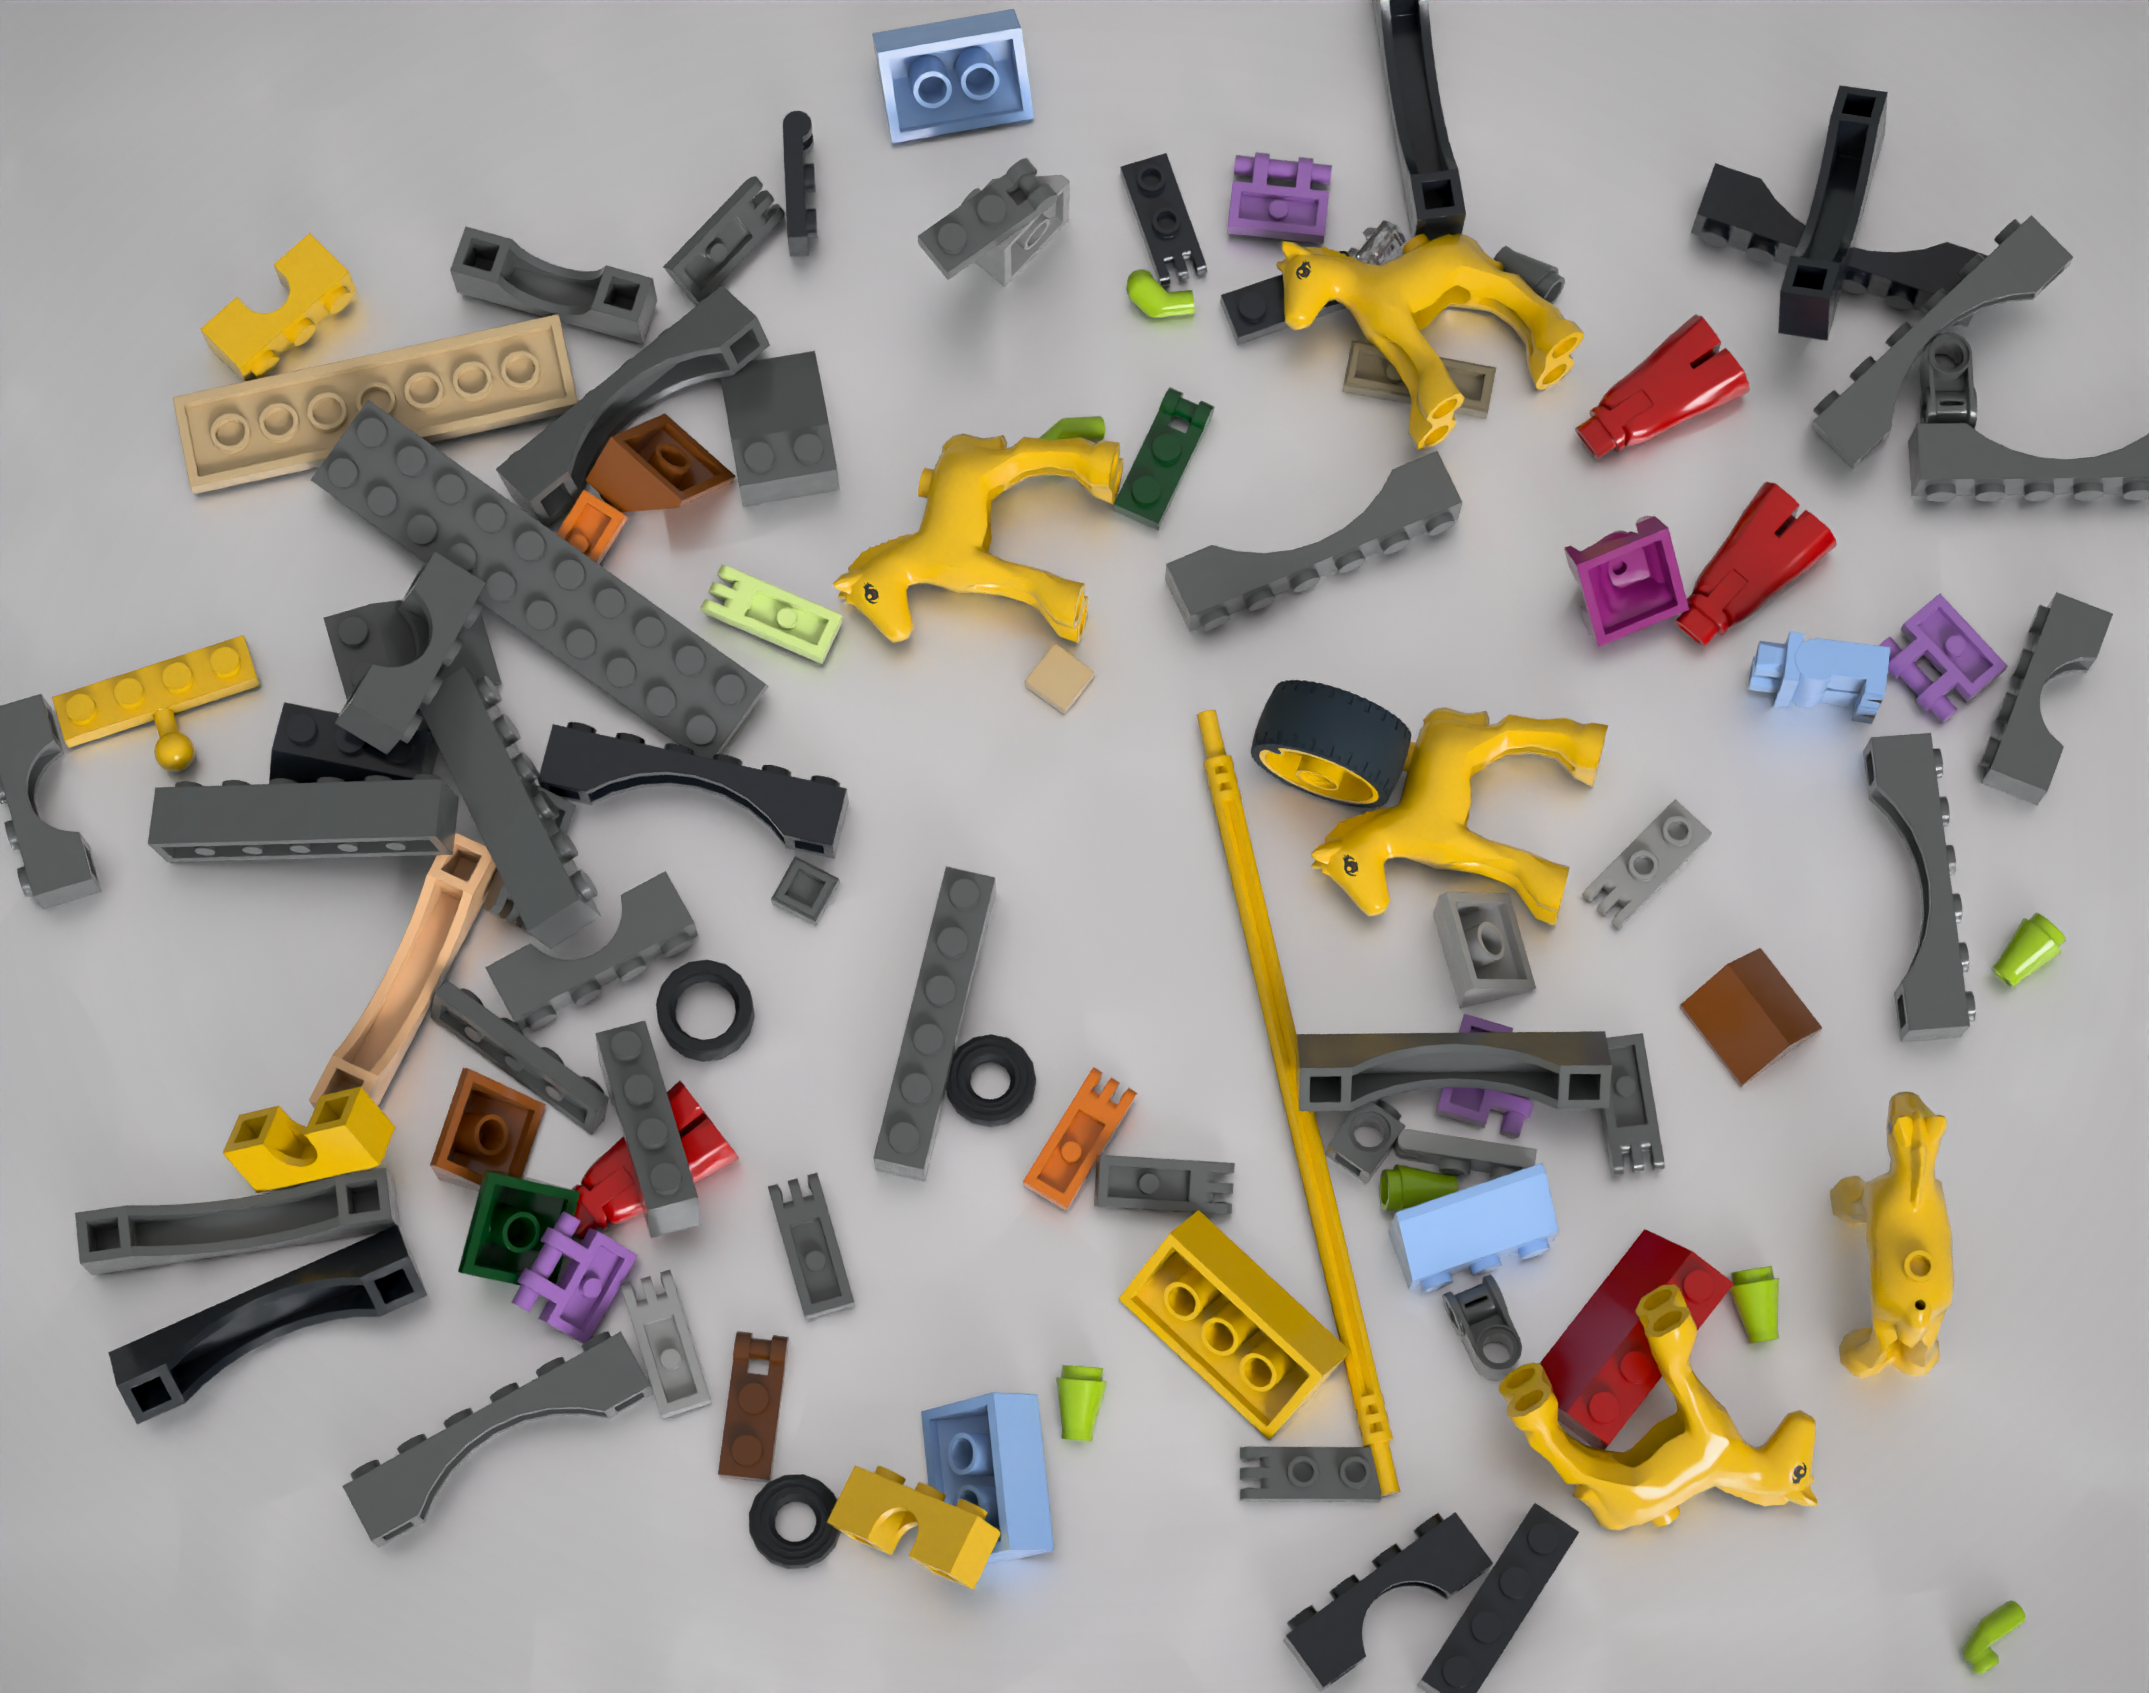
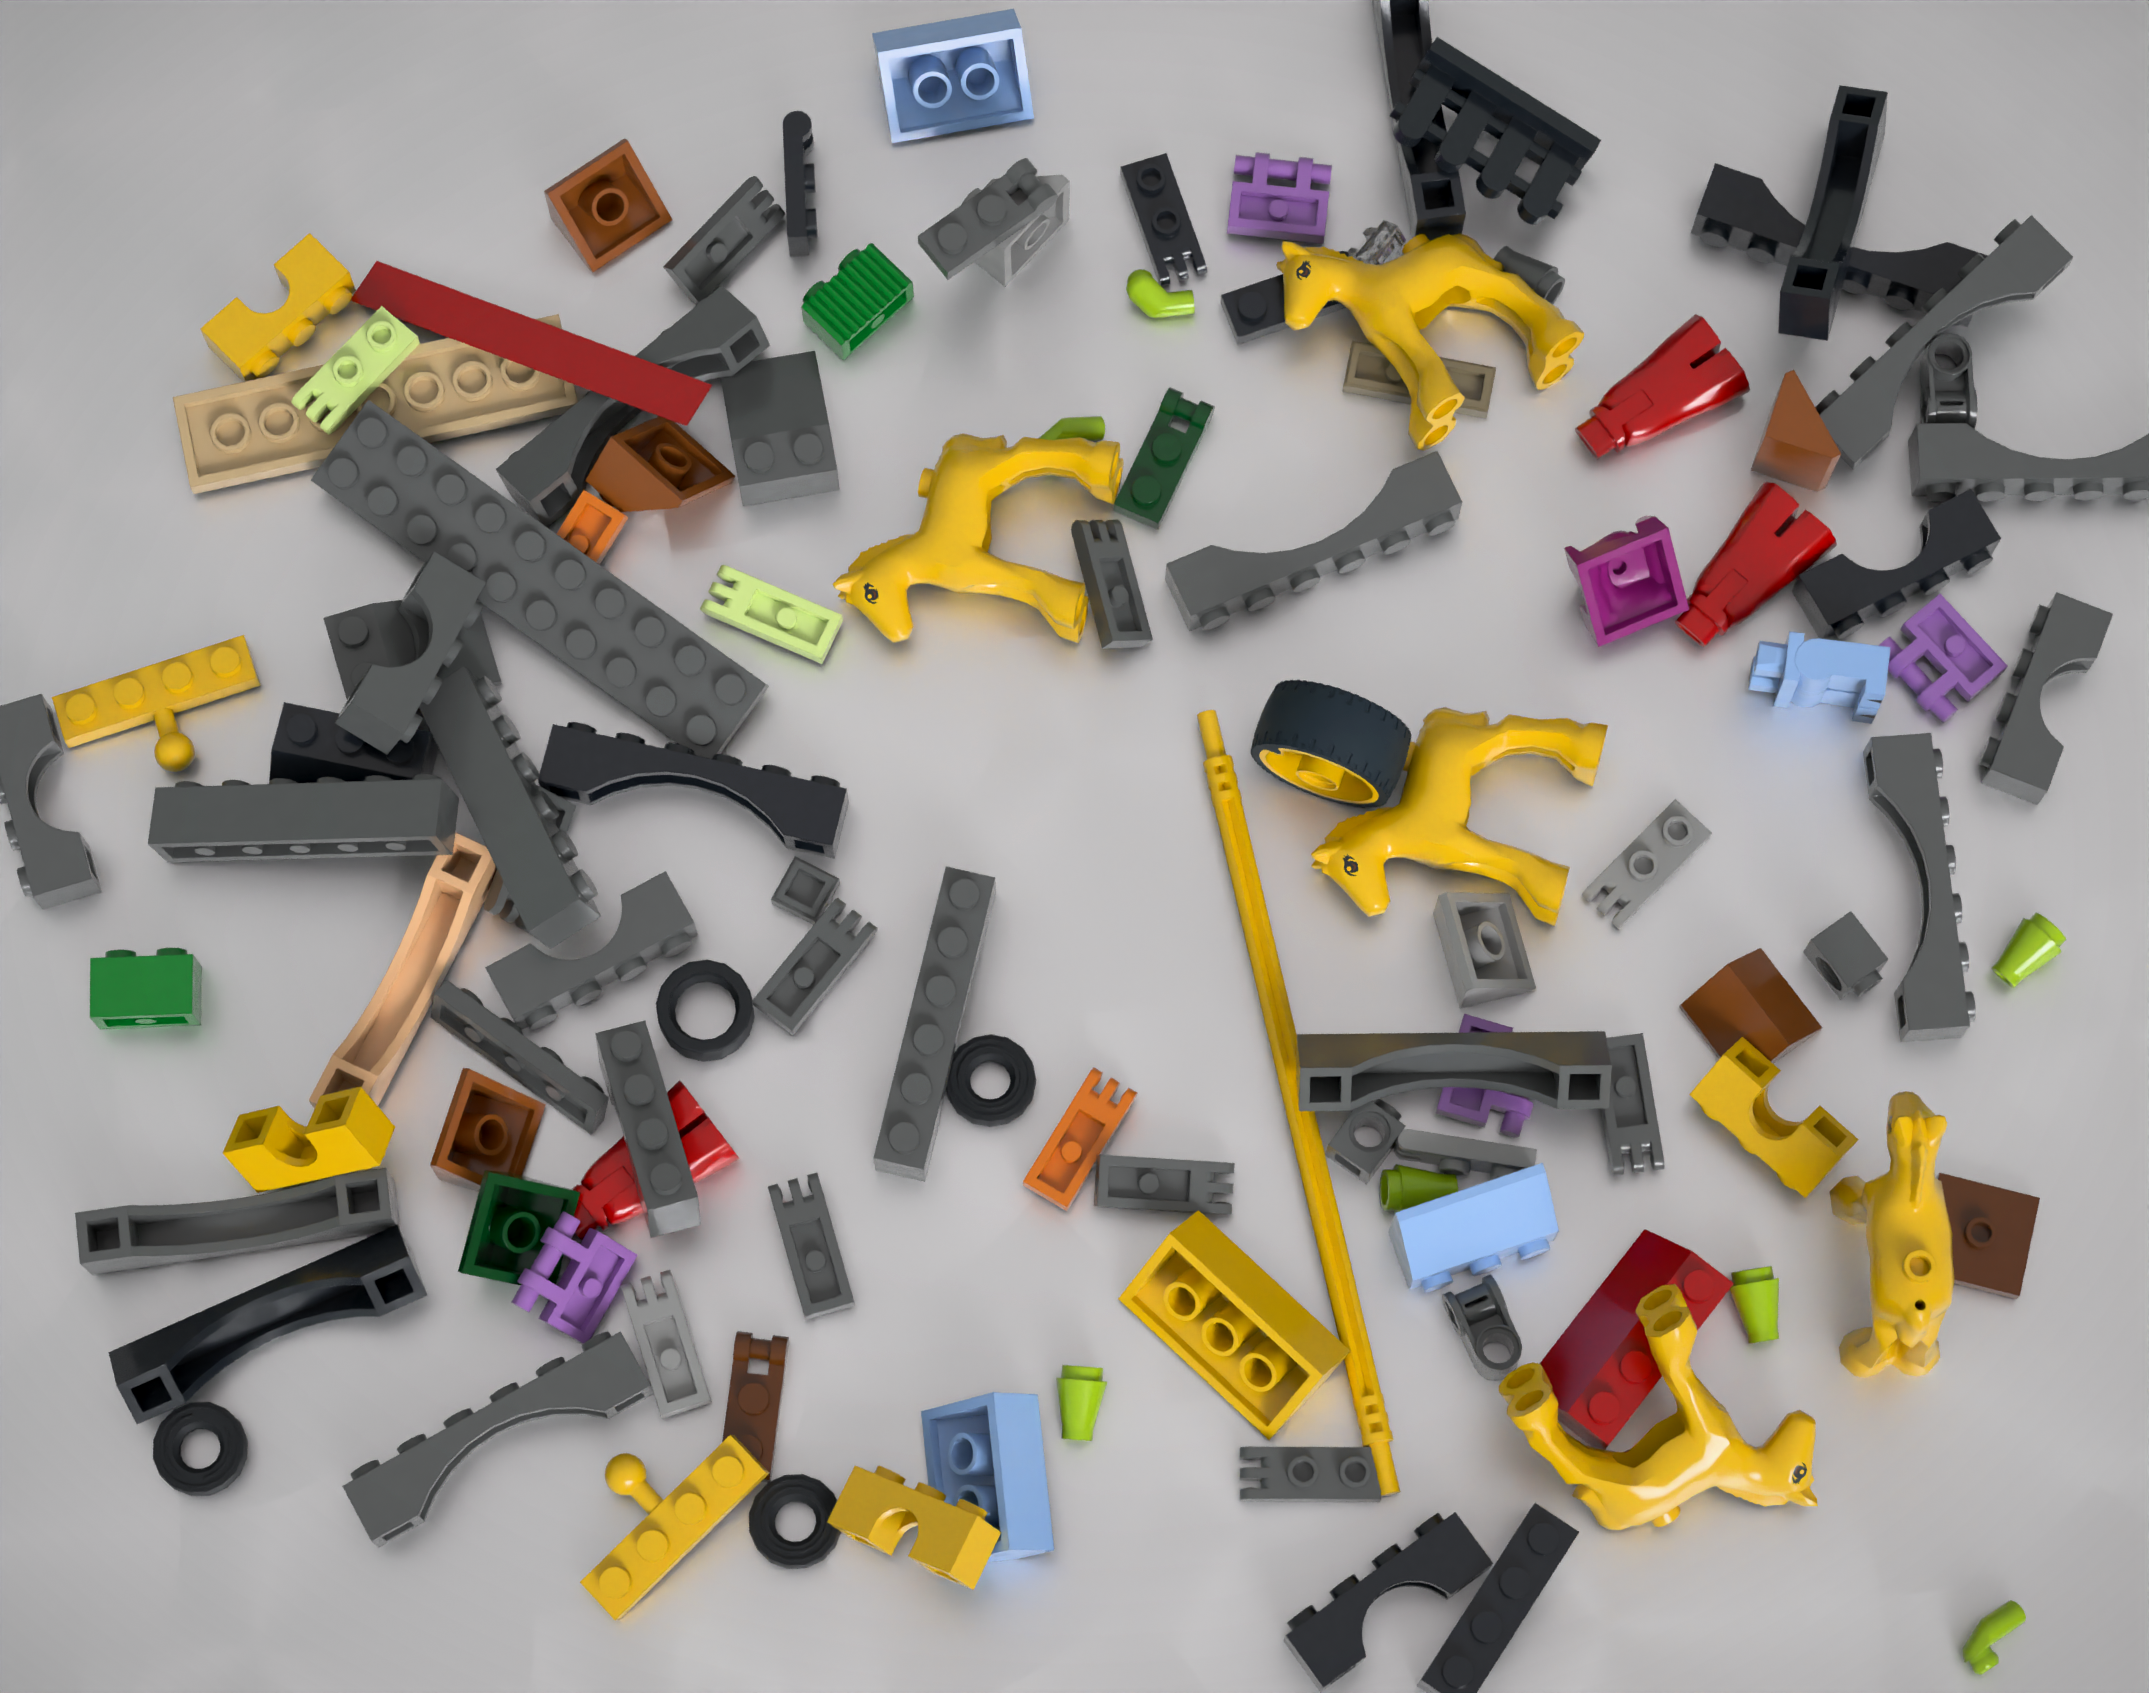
dark grey arch [450,226,658,344] -> none
tan tile [1025,643,1095,715] -> none
none -> green brick [90,948,202,1029]
none -> black tyre [153,1402,248,1496]
none -> yellowish green hinge [291,306,420,435]
none -> red sticker [350,261,712,426]
none -> dark orange slope [544,138,672,272]
none -> yellow plate [580,1435,769,1620]
none -> dark grey hinge [752,898,878,1035]
none -> green brick [801,243,914,360]
none -> dark grey hinge [1071,520,1153,649]
none -> black fence [1389,37,1601,225]
none -> yellow arch [1689,1037,1859,1198]
none -> dark orange slope [1751,370,1841,492]
none -> black arch [1792,489,2001,639]
none -> dark grey brick [1803,911,1888,1000]
none -> reddish brown plate [1936,1173,2040,1299]

